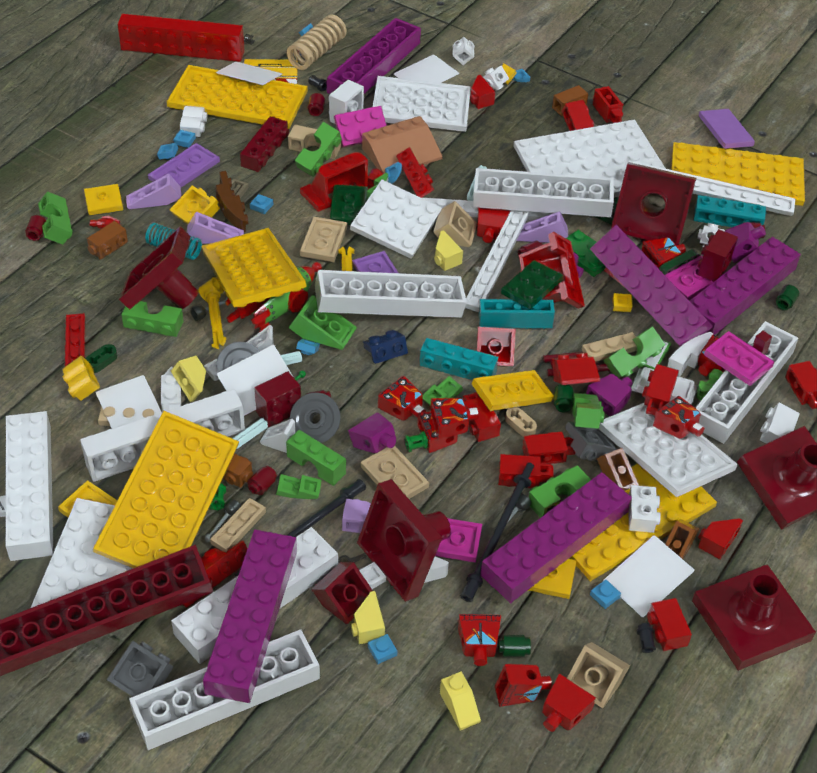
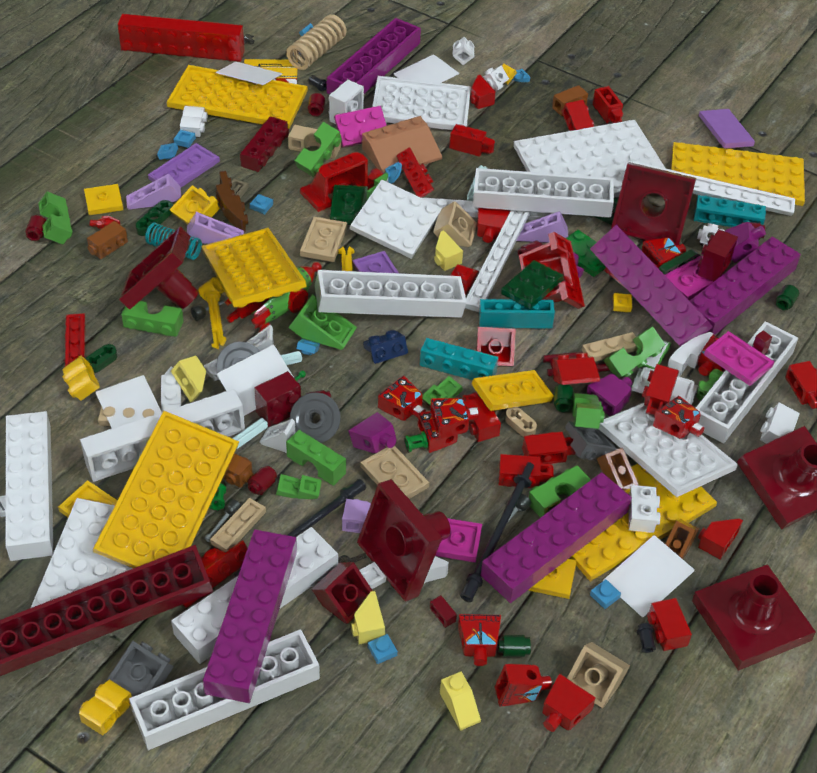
none -> yellow brick [79,679,132,736]
none -> dark green beam [136,200,173,236]
none -> dark red piece [430,595,457,628]
none -> red brick [449,124,495,157]
none -> red slope [450,264,479,296]

